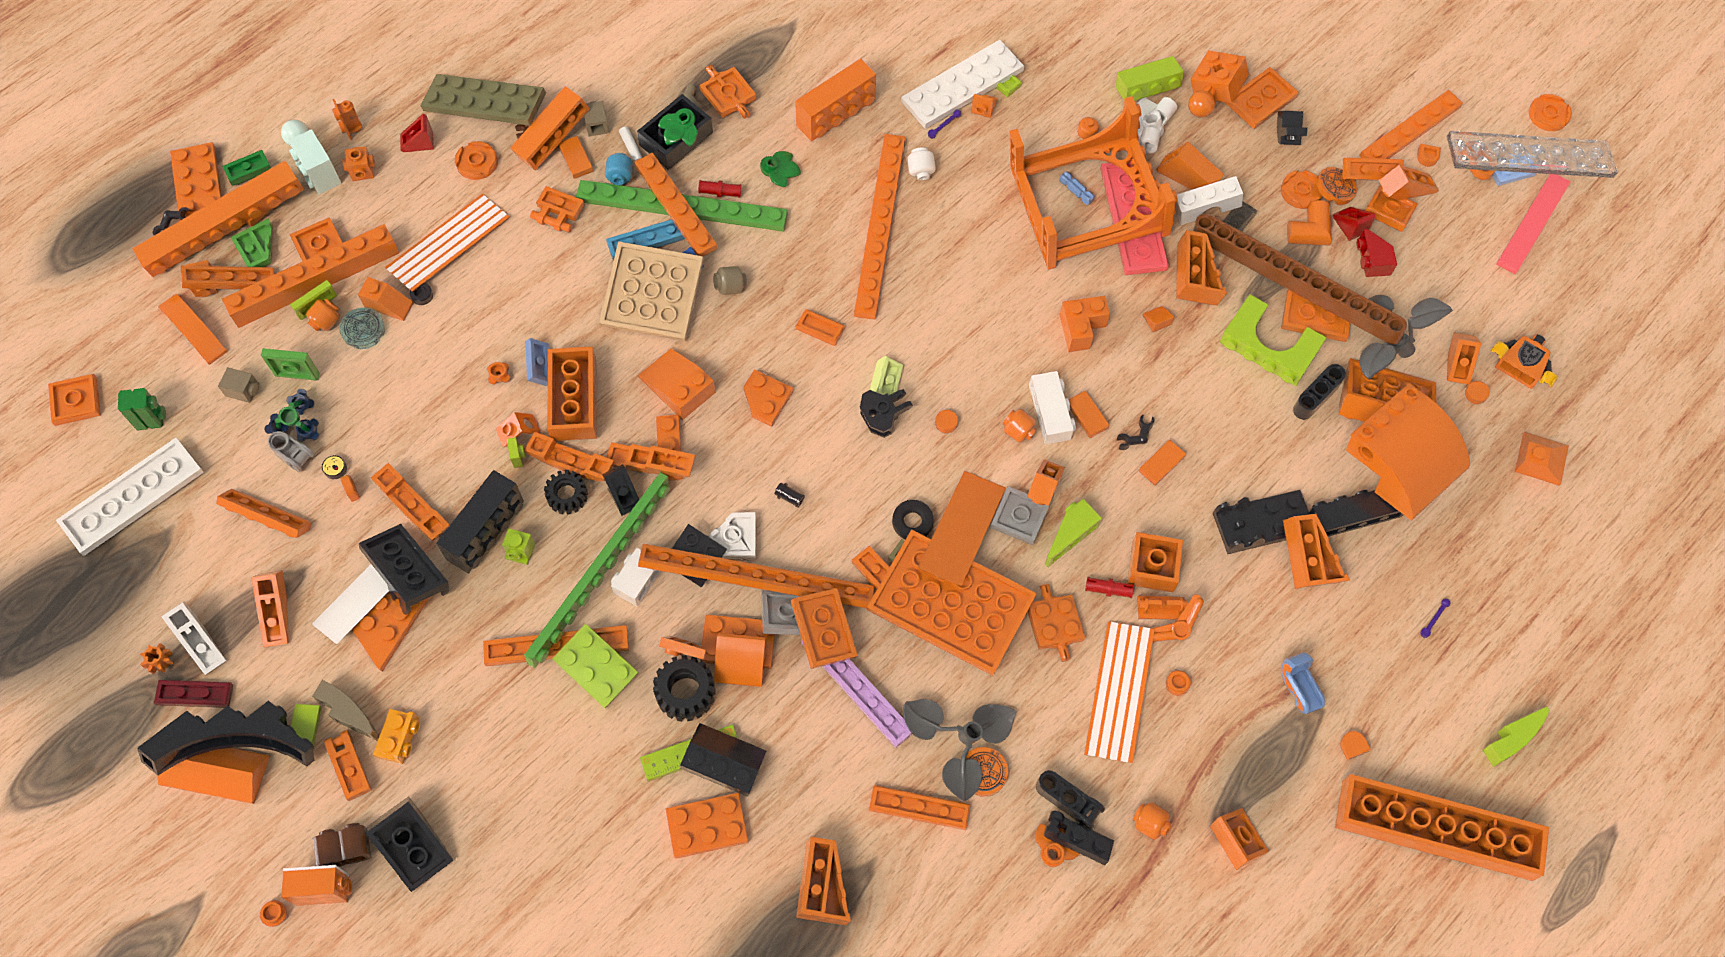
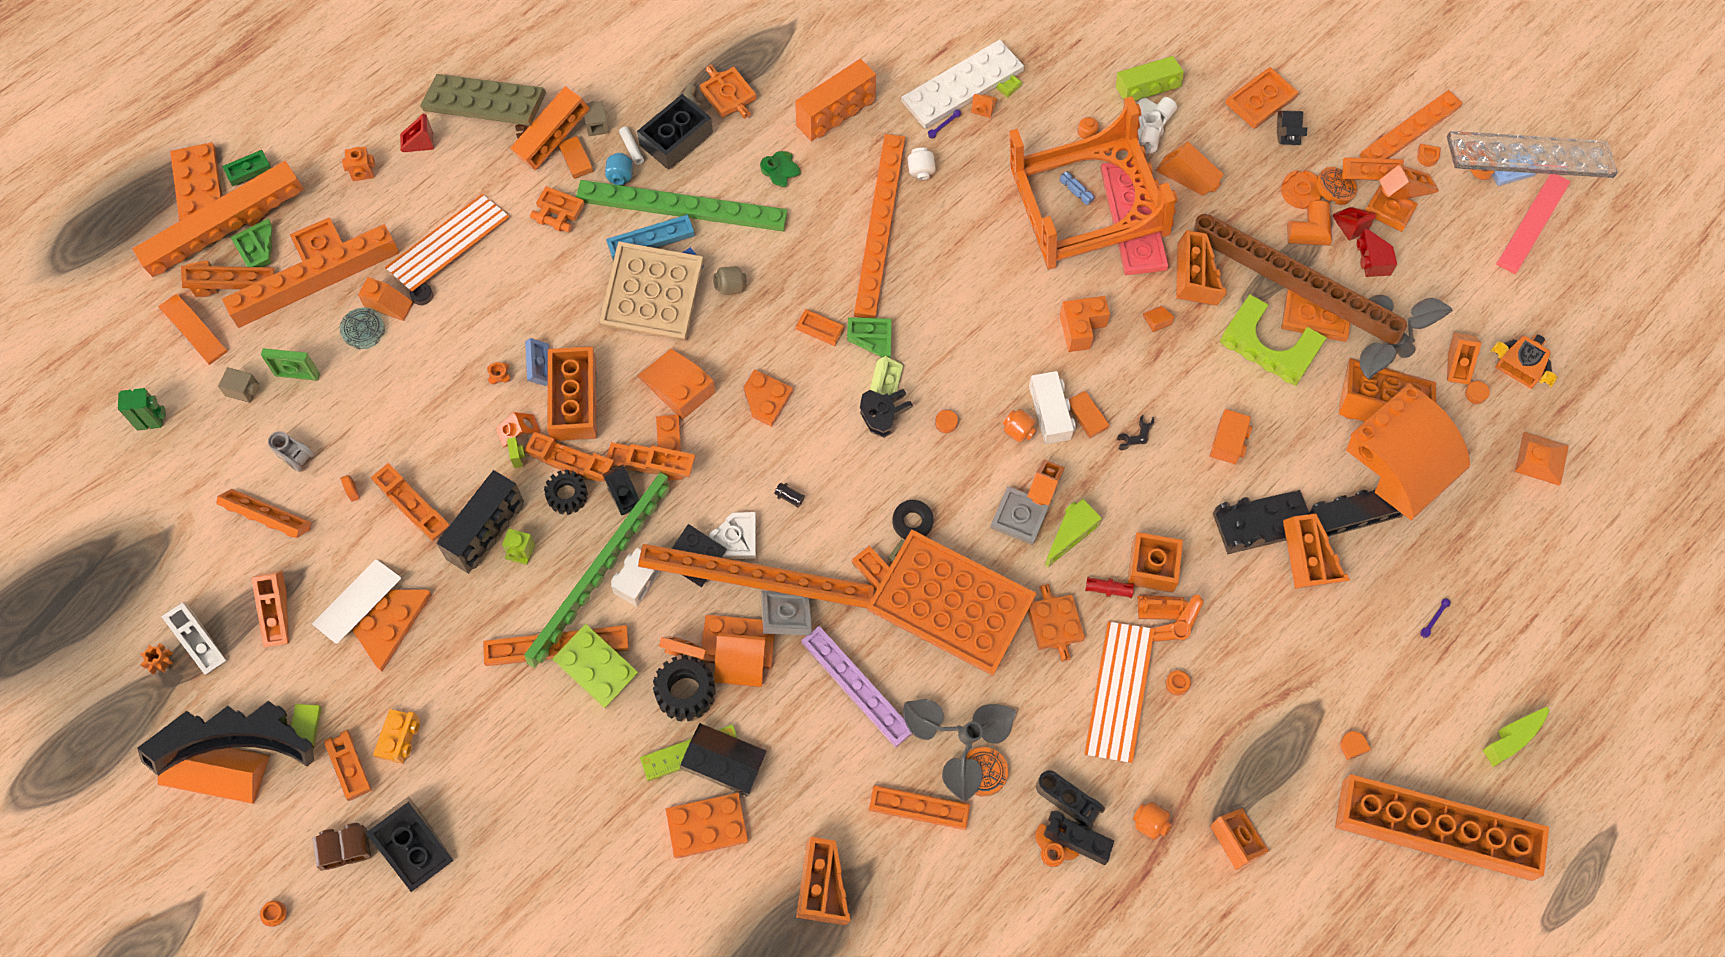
orange tile [48,374,101,426] -> none
white plate [56,438,204,556] -> none
black arm [152,207,193,235] -> none
dark red tile [154,680,233,708] -> none
dark blue plant [264,389,319,442] -> none
light aqua brick [281,120,342,195] -> none
orange piece [281,865,352,906] -> none
lime tile [290,280,337,320] -> none
orange head [306,298,340,331] -> none
dark tan slope [312,679,379,741] -> none
tile [322,455,347,479] -> none
orange hinge [332,99,362,140] -> none
black hinge [359,524,449,615] -> none
orange tile [455,141,498,180] -> none
orange plate [634,153,718,256] -> none
green plate [658,108,698,147] -> none
red pin [698,180,742,198] -> none
orange plate [791,588,858,669] -> none
orange sticker [918,471,1006,586] -> none
orange tile [1139,440,1186,486] -> none
white arch [1175,176,1243,225] -> none
orange brick [1188,50,1249,118] -> none
clear smoke plate [1223,201,1258,232] -> none
medium blue animal [1281,652,1325,714] -> none
black beam [1293,364,1346,420] -> none
orange tile [1528,94,1572,131] -> none
none -> bright green wing [847,317,892,358]
none -> orange brick [1209,409,1252,464]

